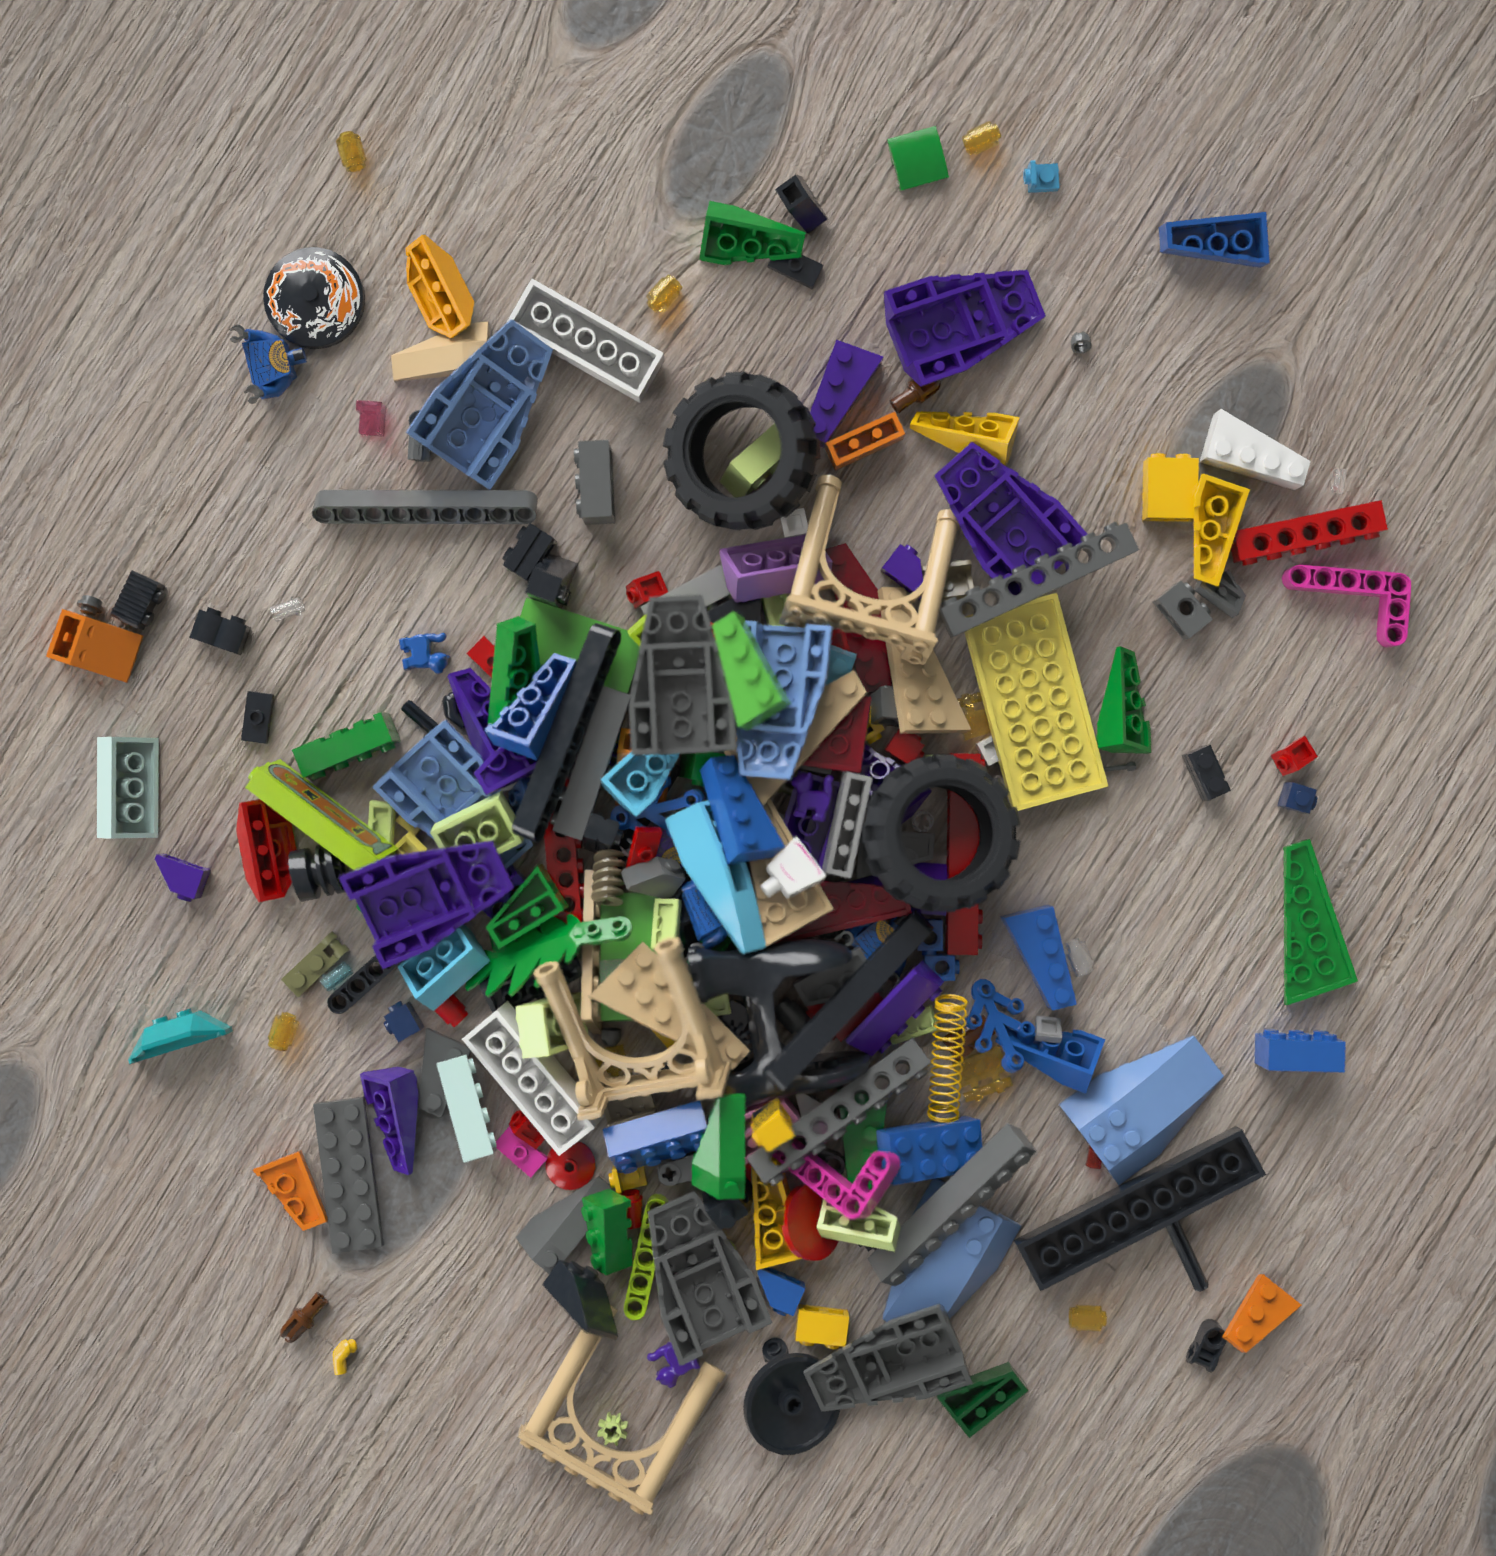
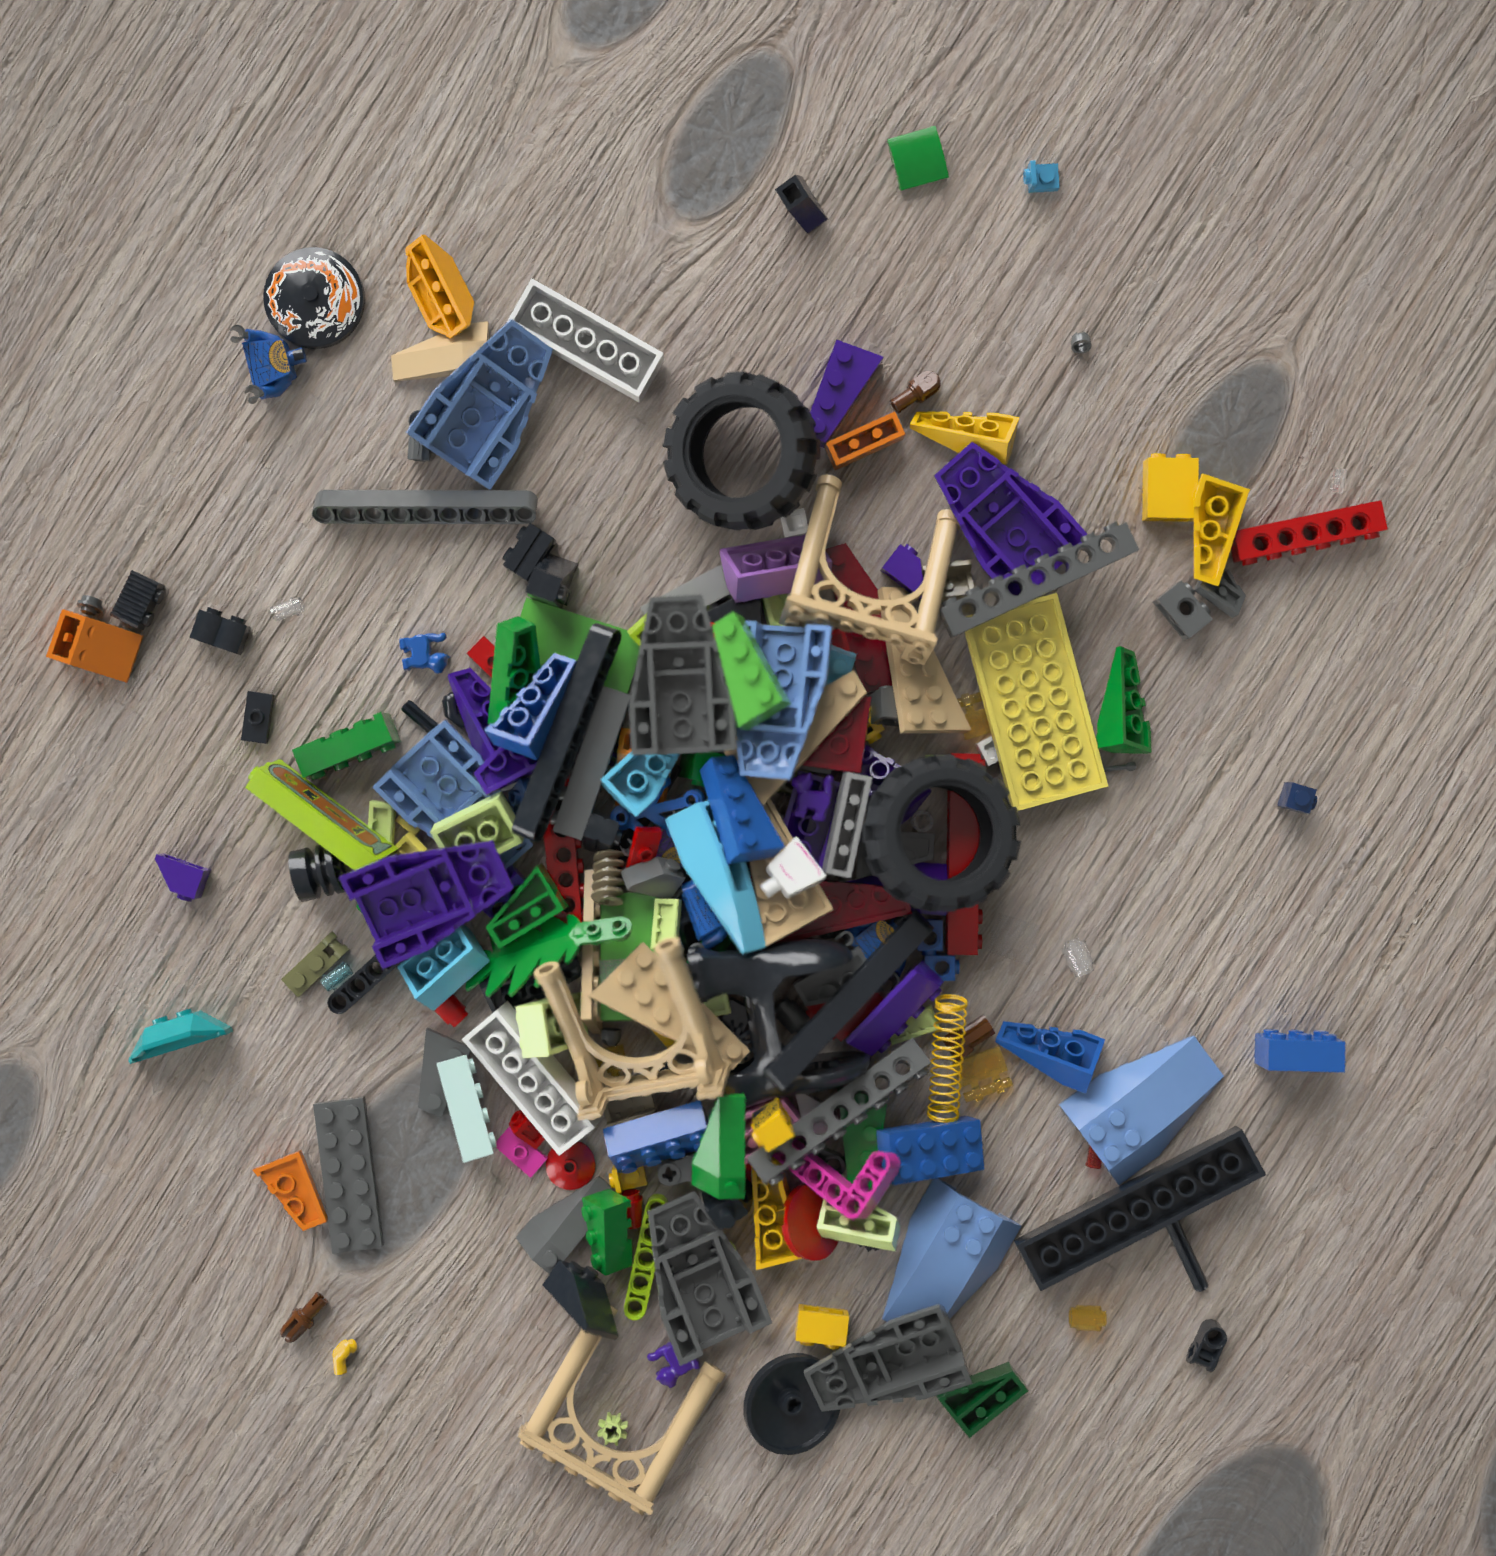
light aqua slope [97,737,159,838] -> none
red wedge [236,799,297,902] -> none
clear yellow brick [267,1012,299,1051] -> none
clear yellow brick [336,131,367,172] -> none
clear pink panel [356,400,386,437] -> none
dark purple wedge [360,1067,418,1175] -> none
dark blue brick [384,1001,424,1043] -> none
dark grey brick [574,440,615,525] -> none
red bracket [626,571,668,609] -> none
clear yellow brick [646,275,682,313] -> none
green wedge [699,201,806,265] -> none
yellowish green wedge [719,424,781,497] -> none
blue slope [757,1267,805,1316] -> none
black plate [762,1338,789,1363] -> none
black plate [768,254,823,289] -> none
dark grey brick [867,1123,1037,1287] -> none
dark purple wedge [884,270,1046,387] -> none
red brick [884,729,925,764] -> none
clear yellow brick [962,121,1001,155] -> none
blue plant [965,979,1035,1073] -> none
blue wedge [1000,905,1077,1011] -> none
light grey tile [1035,1016,1062,1043] -> none
blue wedge [1159,212,1270,268] -> none
black brick [1181,745,1231,801] -> none
white wedge [1200,409,1311,490] -> none
orange wing [1222,1274,1302,1353] -> none
red bracket [1271,736,1318,776] -> none
dark pink beam [1282,565,1411,648] -> none
green wing [1283,839,1358,1005] -> none

